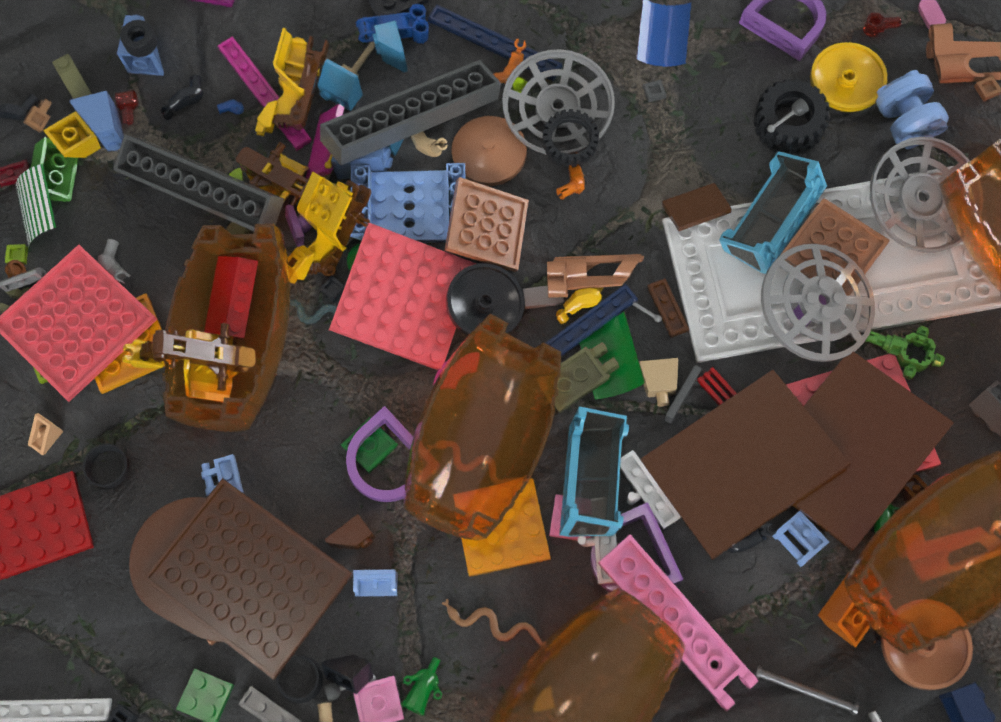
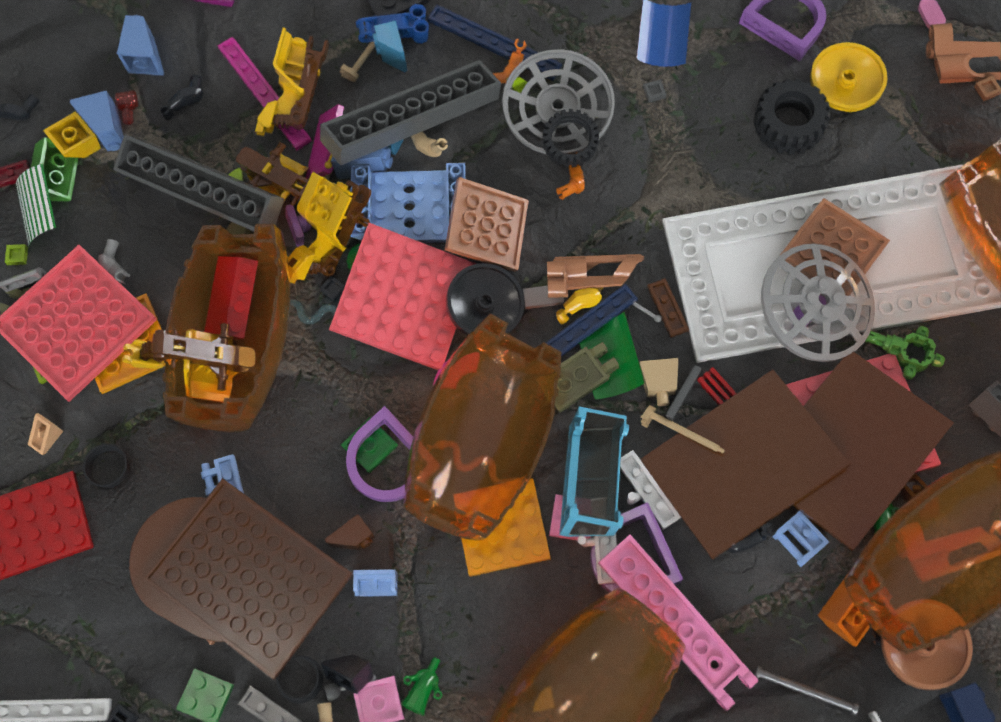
dark orange tile [5,260,26,278] -> none
medium nougat plate [23,99,52,133] -> none
olive slope [52,54,92,99] -> none
black tyre [120,20,157,57] -> none
blue arm [217,100,244,115] -> none
dark azure slope [318,59,363,111] -> none
medium nougat animal [442,599,543,646] -> none
nougat dish [452,116,527,186] -> none
reddish brown tile [662,183,732,231] -> none
windscreen [719,151,827,274] -> none
hinge [767,98,809,133] -> none
clear red axle [863,12,901,37] -> none
light grey dish [870,137,983,253] -> none
light blue piece [876,70,949,149] -> none
none -> tan piece [641,405,725,453]

